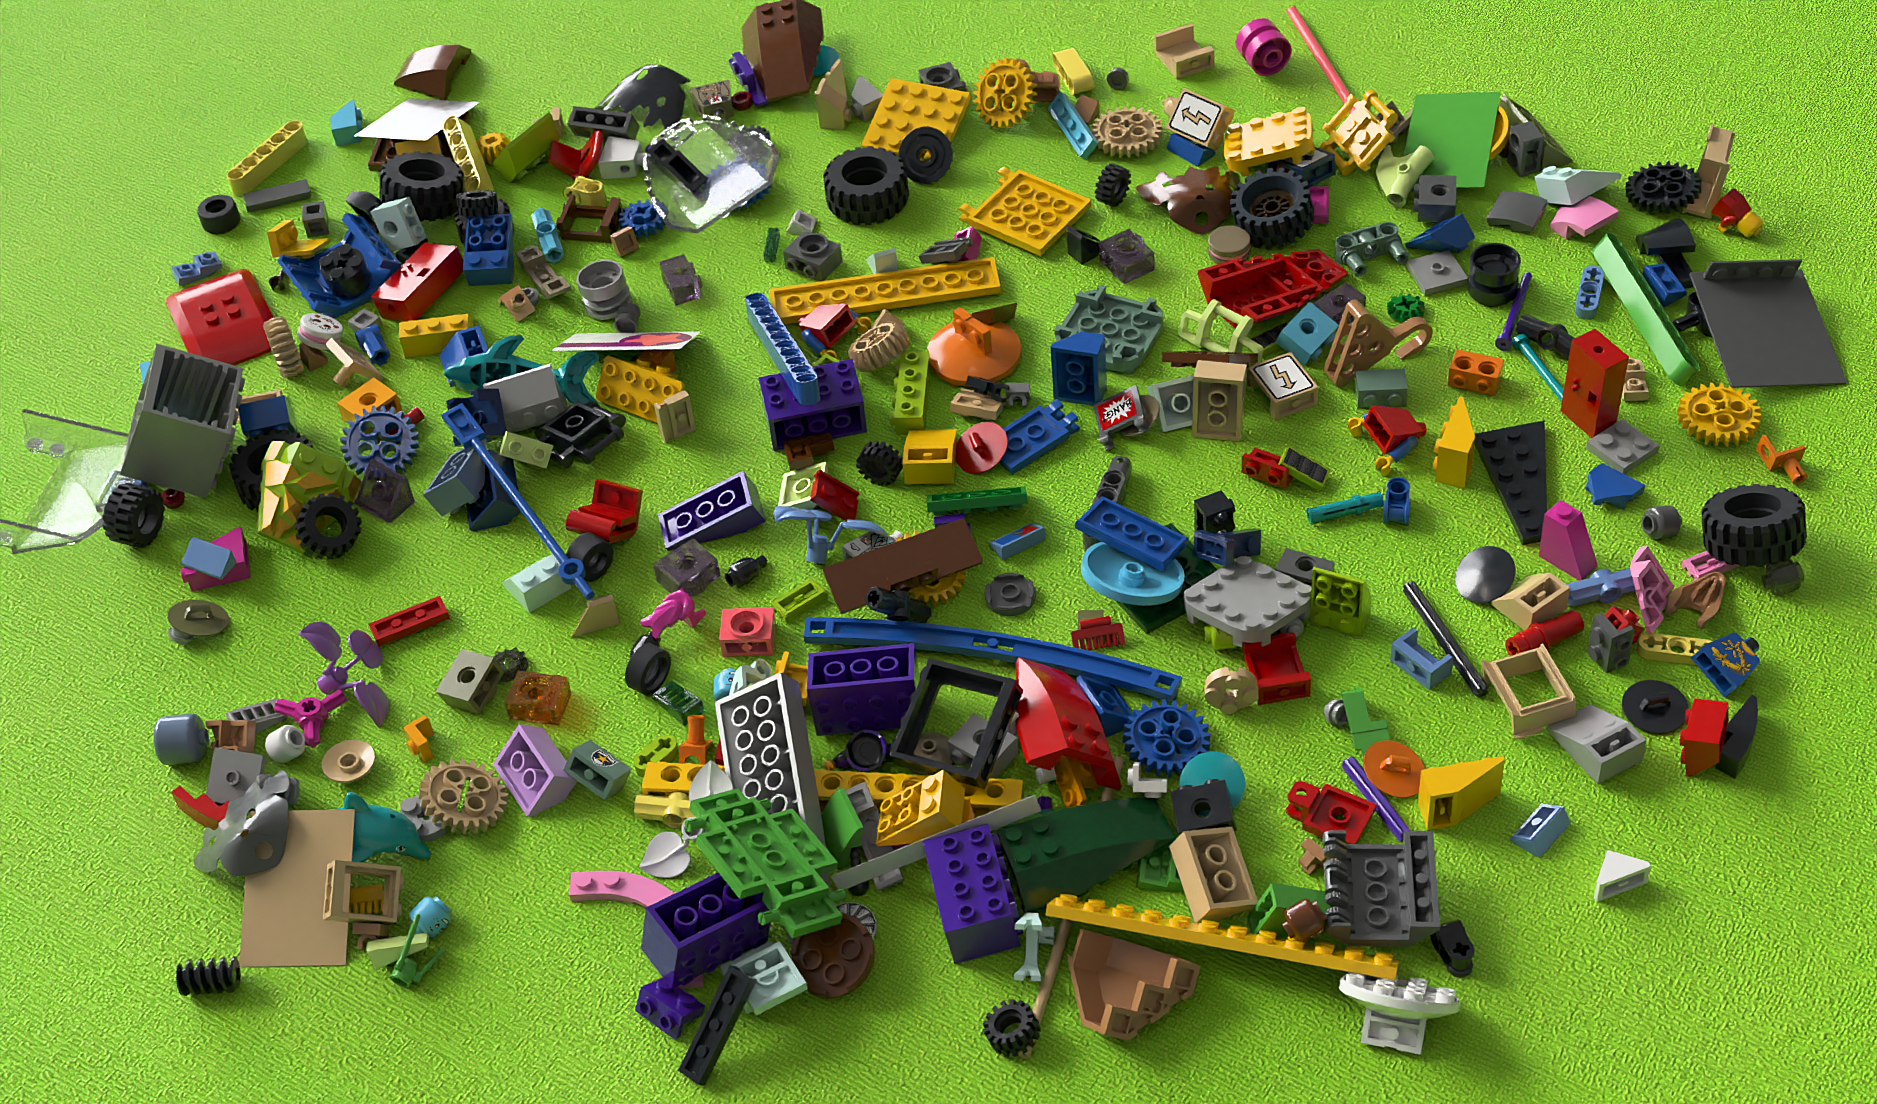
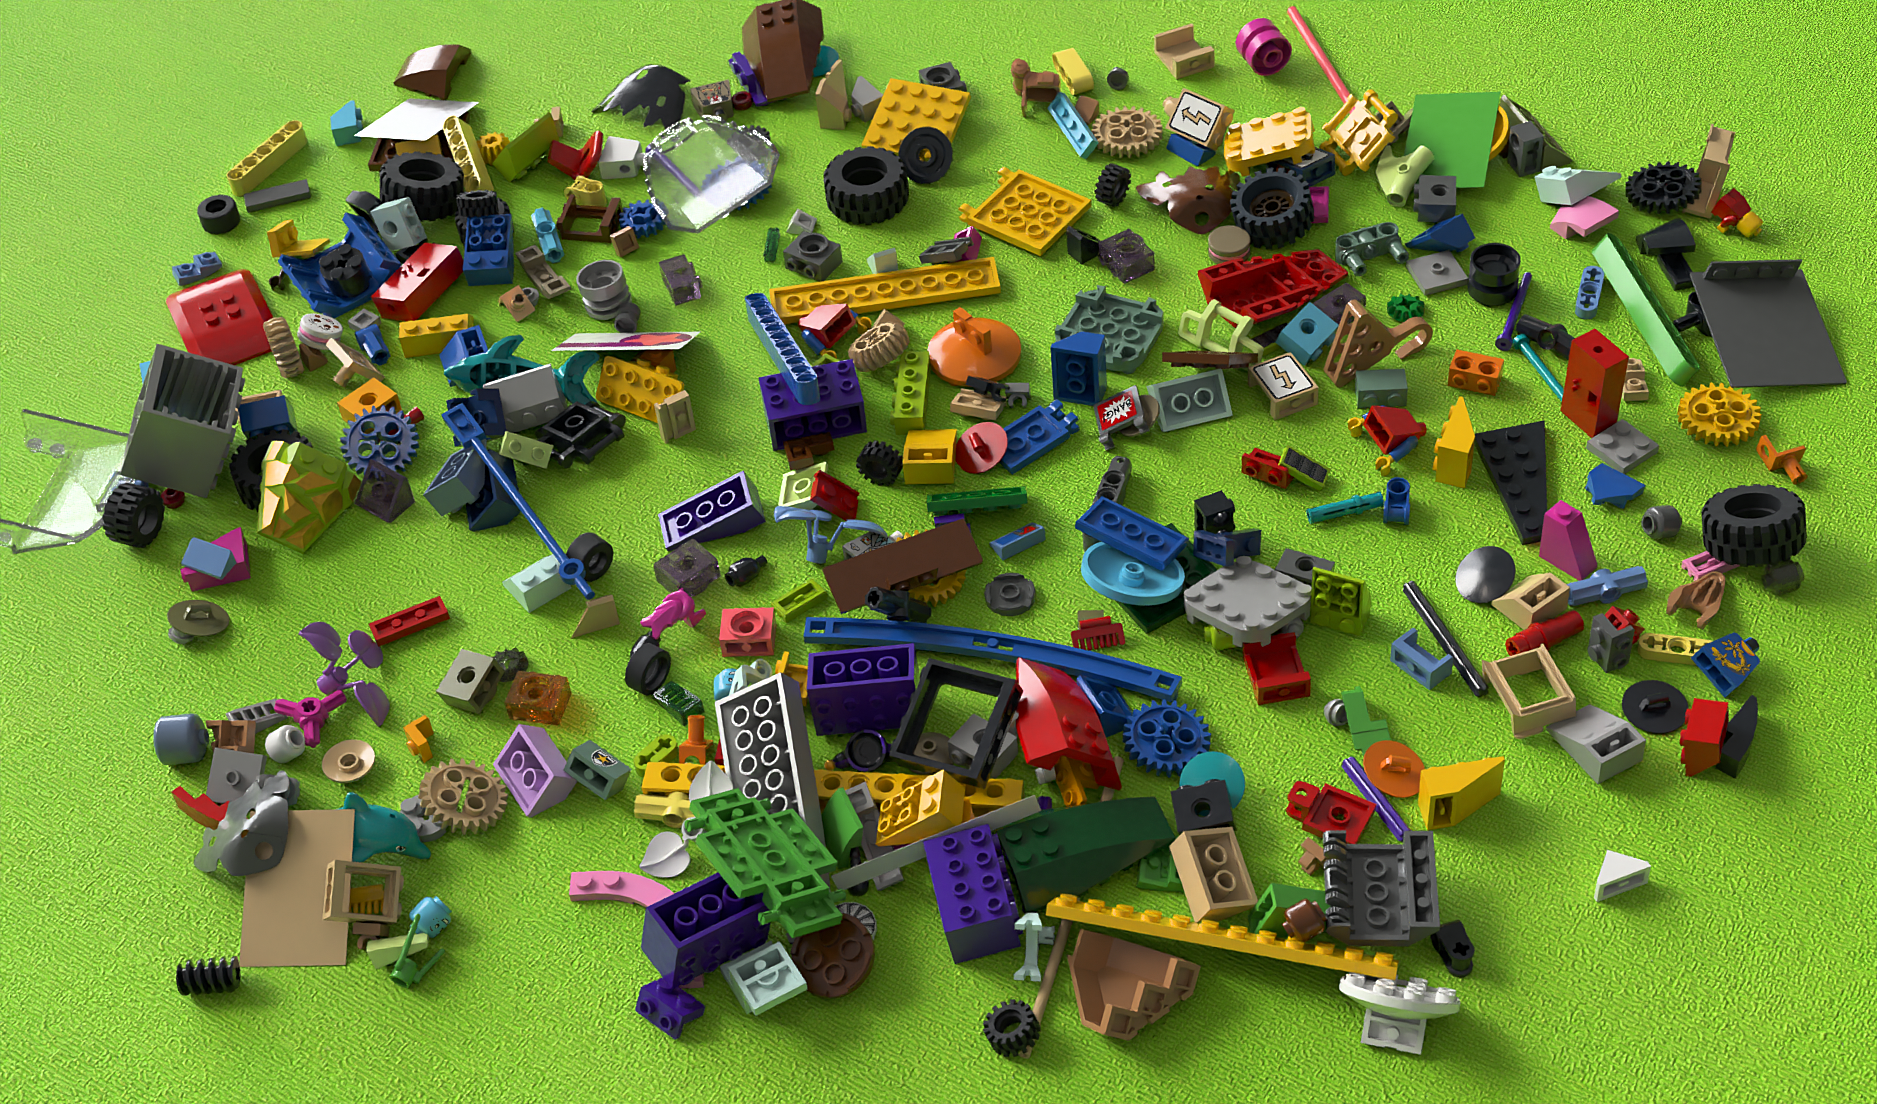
black tyre [295,493,362,560] -> none
dark grey brick [302,201,329,237] -> none
red piece [566,479,643,543] -> none
dark grey piece [568,106,640,140] -> none
black slope [647,138,708,194] -> none
black plate [678,965,757,1086] -> none
reddish brown slope [971,303,1017,325] -> none
yellow gear [973,58,1037,129] -> none
white bracket [1128,762,1168,798] -> none
tan slope [1192,360,1247,442] -> none
tan plate [1204,667,1258,715] -> none
dark grey slope [1486,191,1548,232] -> none
medium blue slope [1510,804,1570,857] -> none
bright pink slope [1630,546,1674,634] -> none
blue slope [1642,263,1688,308] -> none

